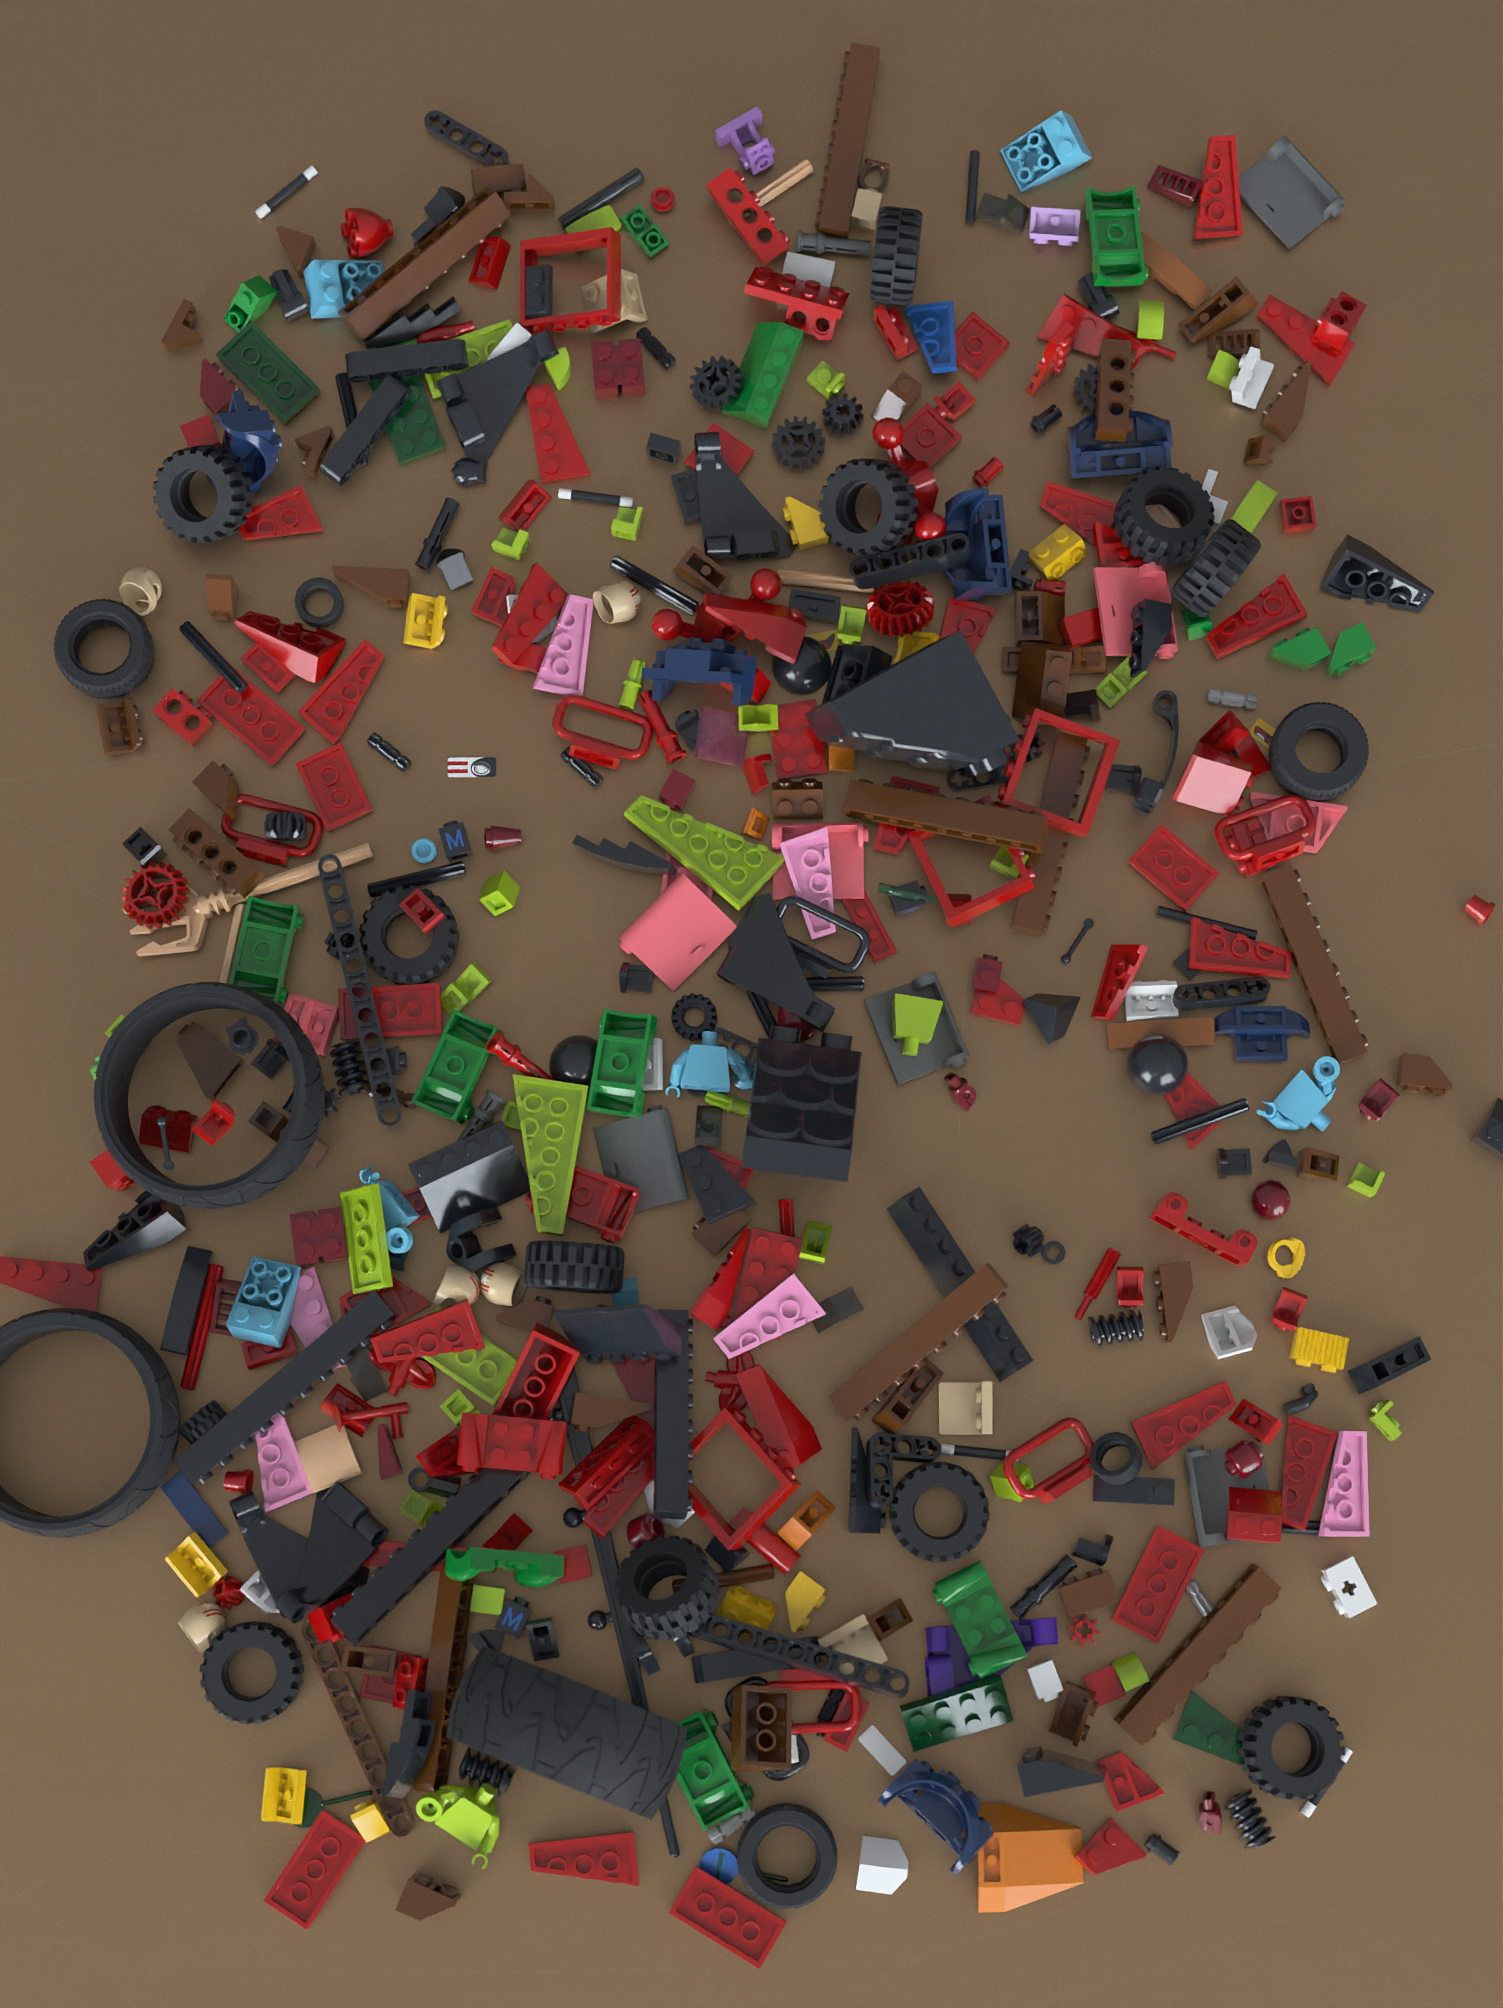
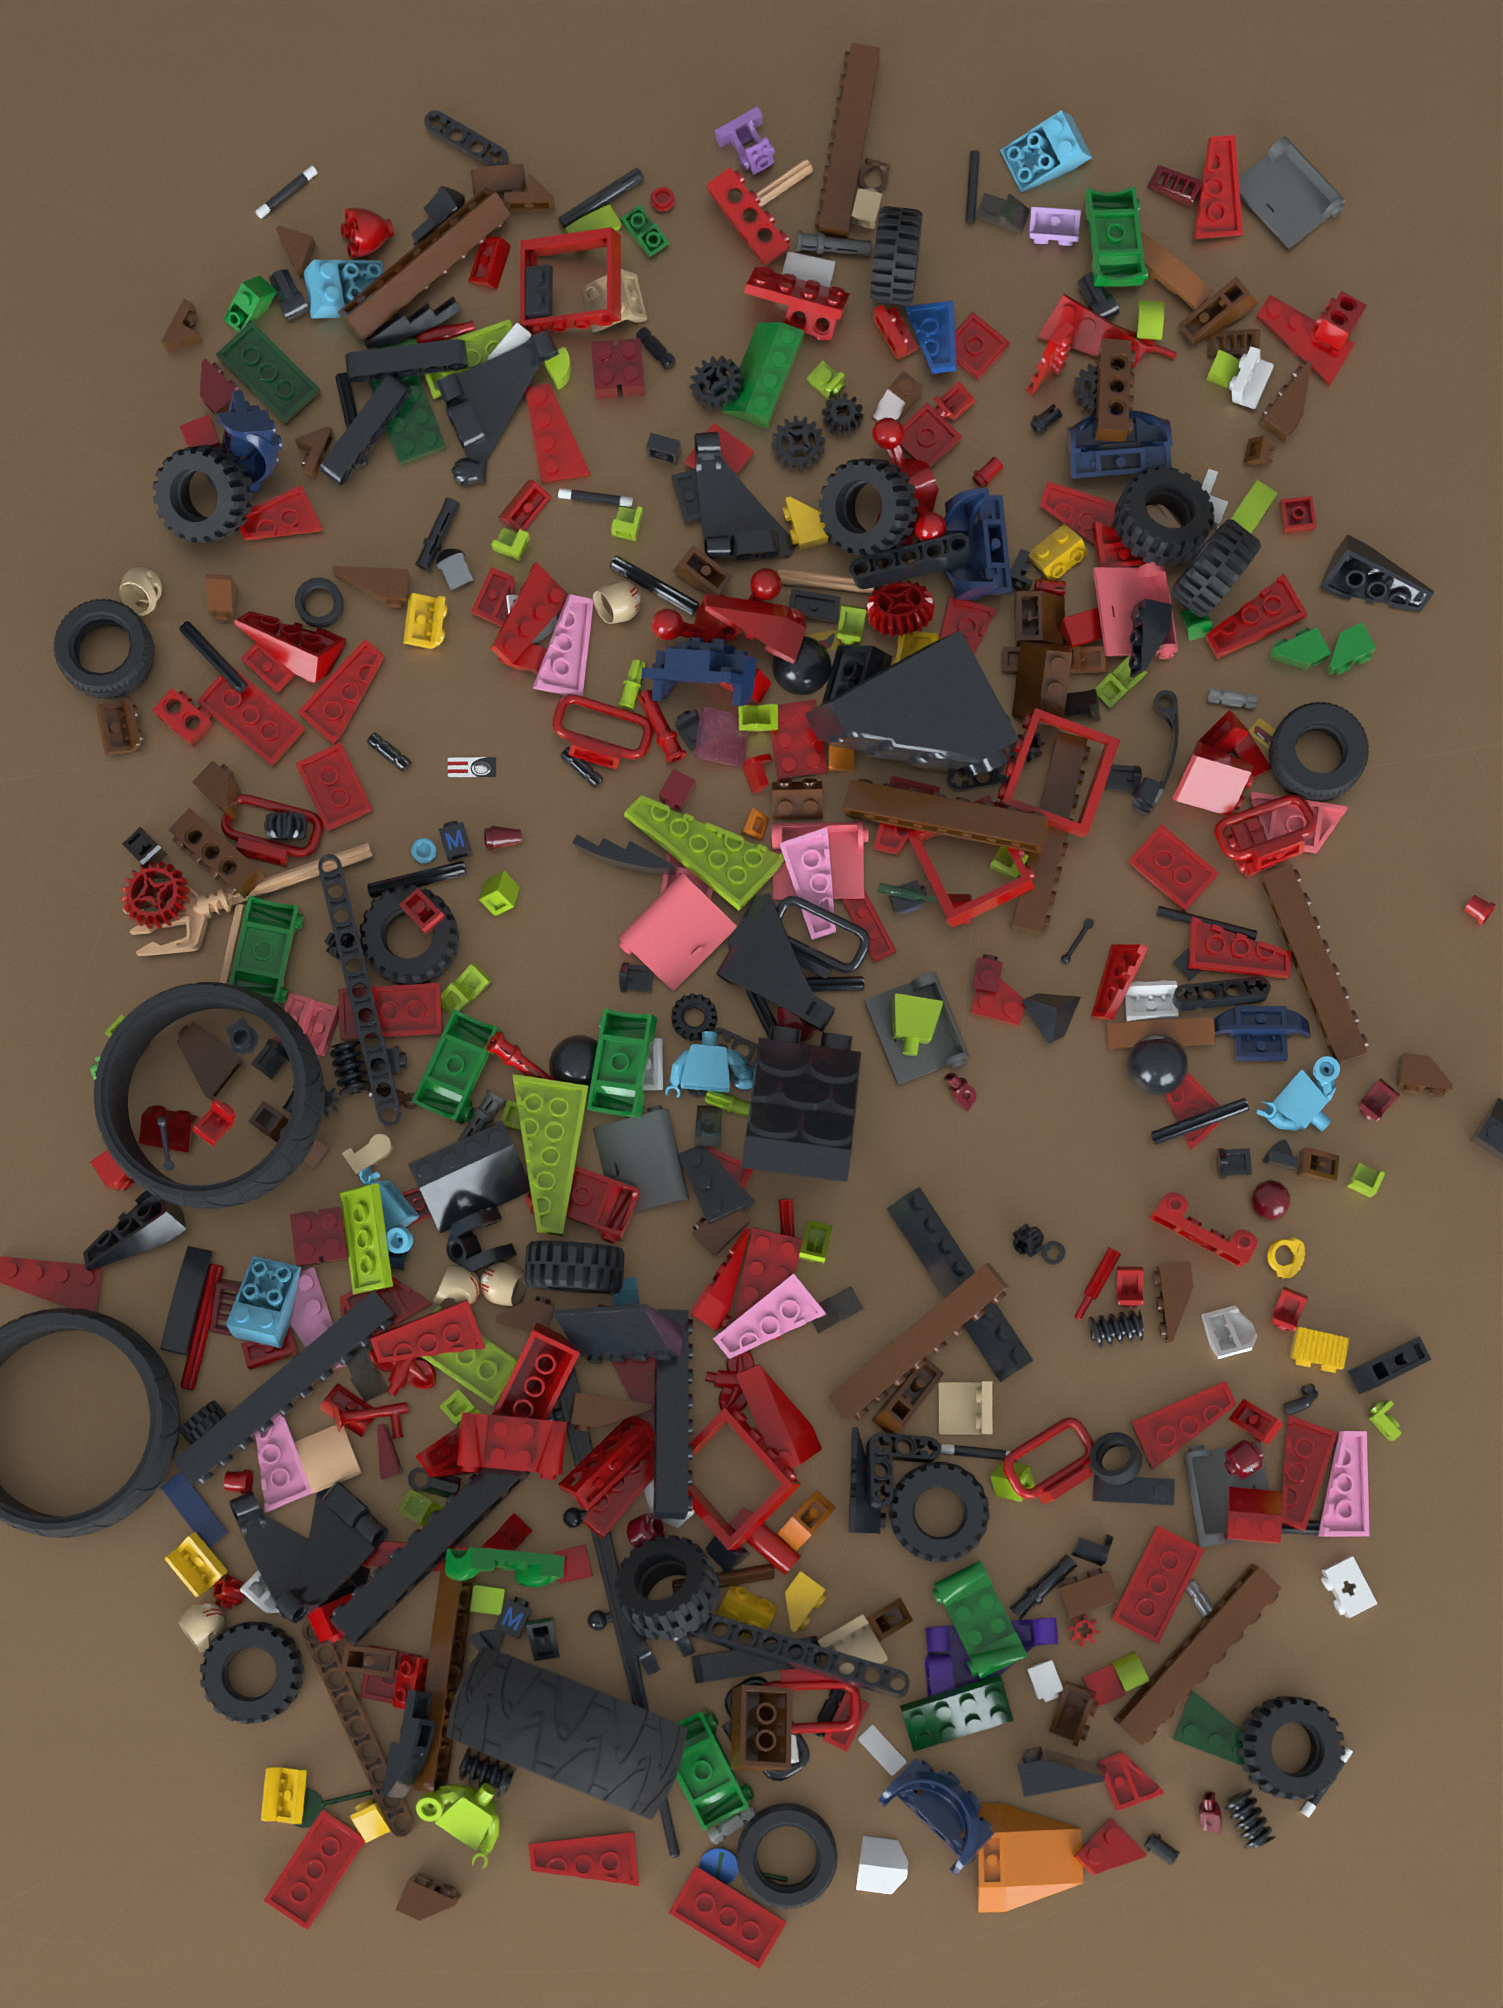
none -> tan leg [342,1134,393,1176]

